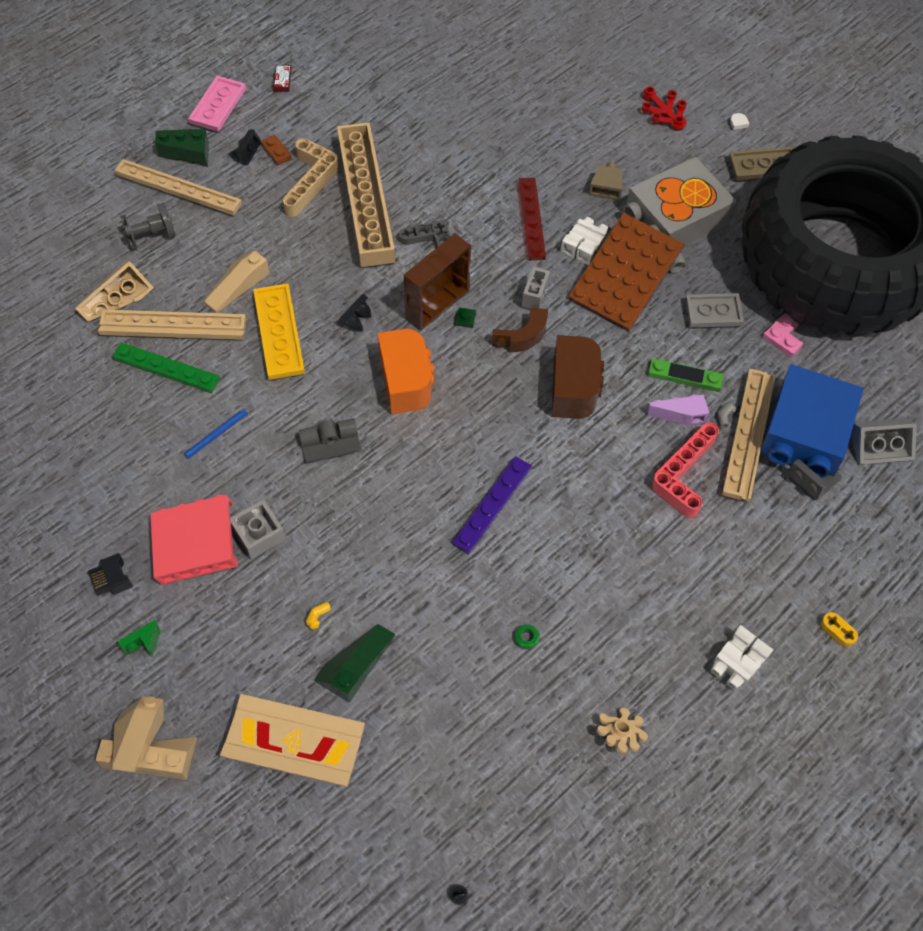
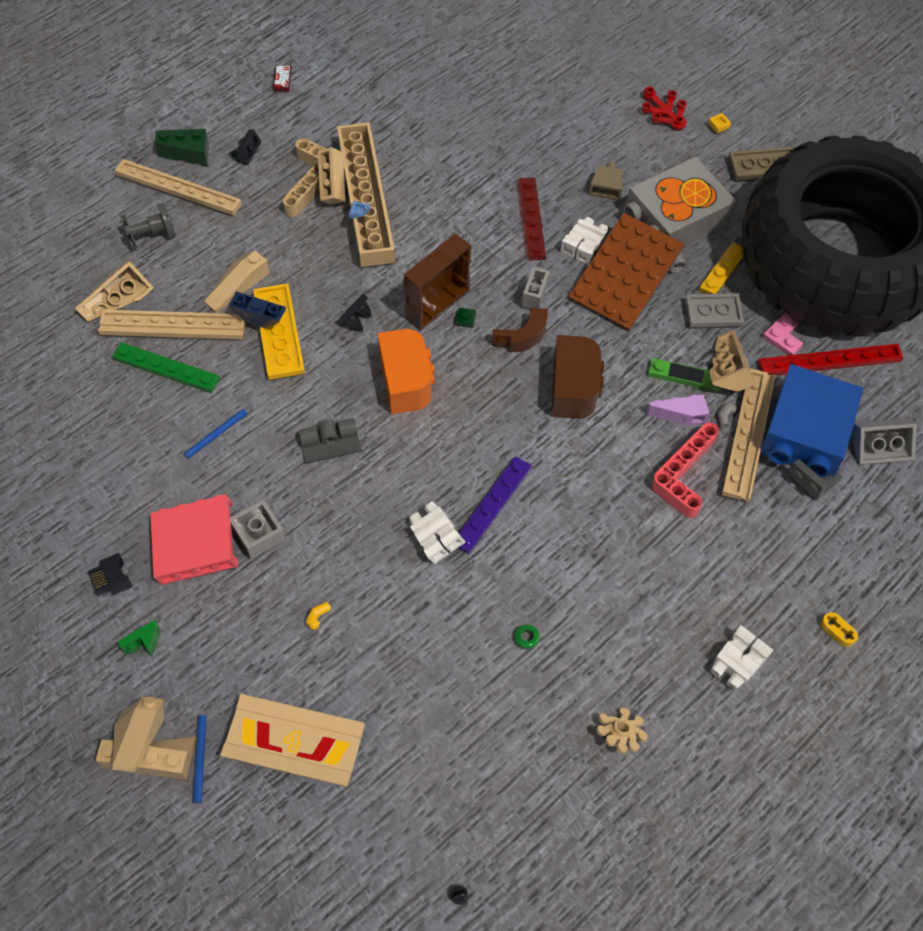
bright pink plate [188,76,247,132] -> none
dark orange plate [261,134,292,166] -> none
dark green wedge [314,624,395,703] -> none
dark grey beam [399,221,451,247] -> none
white tile [730,113,749,130] -> none
none -> blue bar [193,715,207,804]
none -> dark blue slope [228,291,286,328]
none -> tan brick [318,147,346,205]
none -> medium blue tile [349,201,370,218]
none -> white hips [409,502,465,564]
none -> yellow plate [699,242,743,294]
none -> yellow plate [708,113,731,133]
none -> tan wedge [709,329,755,392]
none -> red tile [757,344,903,376]

